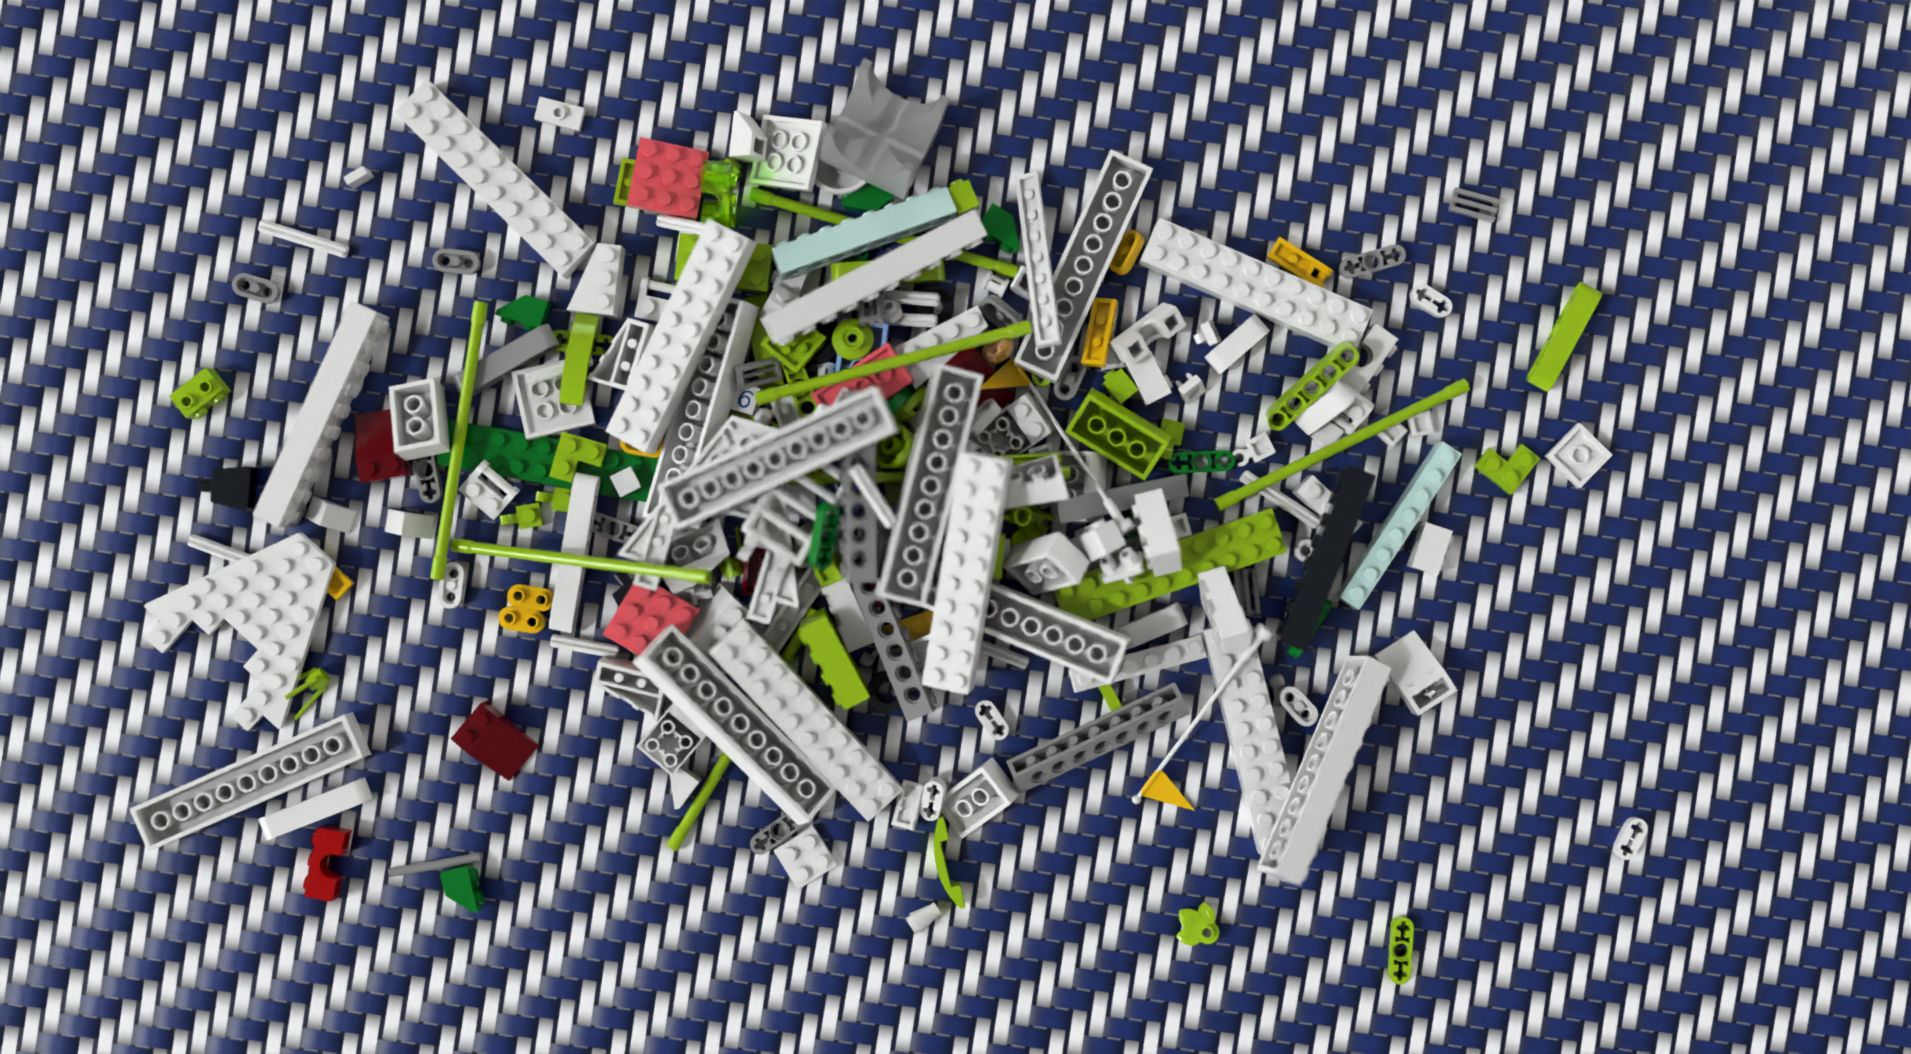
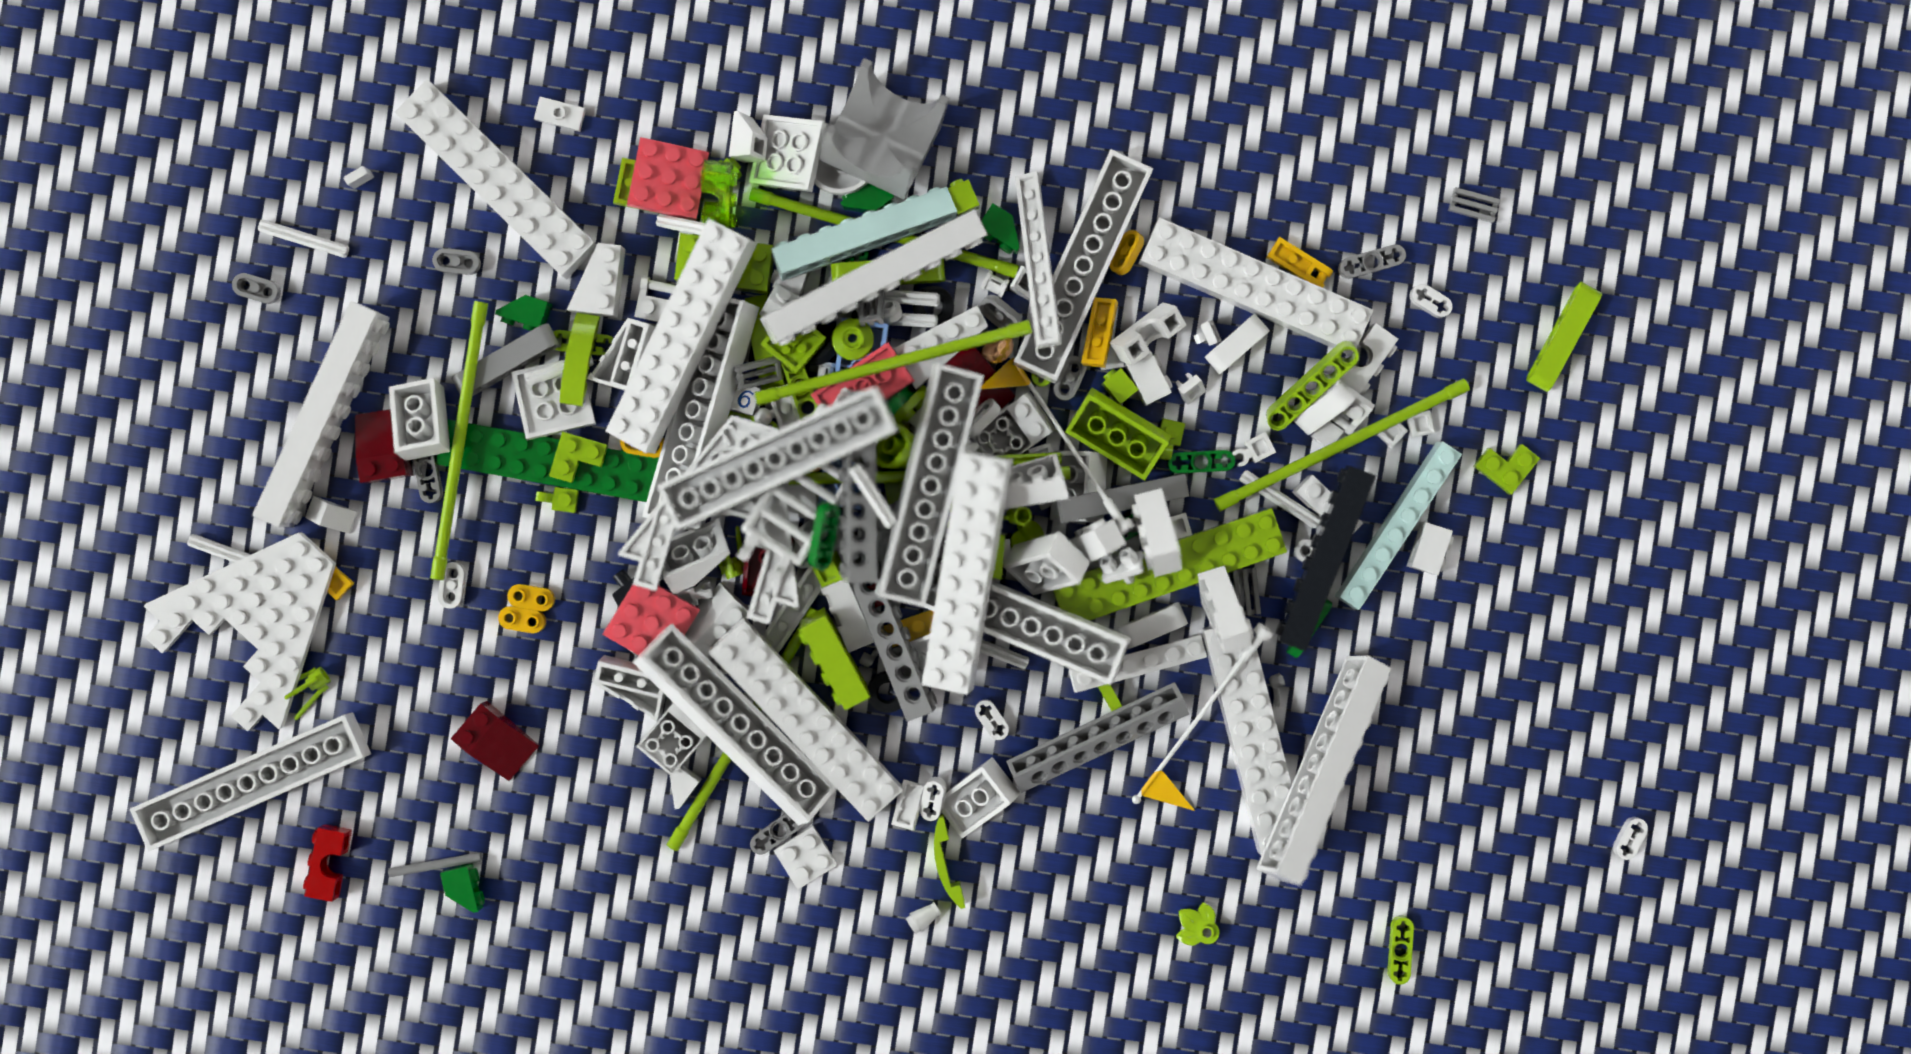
lime brick [169,367,231,420] -> none
black torso [199,466,259,511] -> none
white beam [258,777,373,841] -> none
white slope [385,509,435,539] -> none
lime piece [450,538,711,584] -> none
white plate [458,459,520,520] -> none
lime plate [500,503,544,529] -> none
white beam [549,472,600,633] -> none
white axle [550,634,619,658] -> none
light grey beam [590,511,640,544] -> none
white tile [610,466,642,498] -> none
lime plate [1023,505,1054,532] -> none
white plate [1278,686,1318,726] -> none
white slope [1375,630,1458,716] -> none
white plate [1545,423,1612,488] -> none

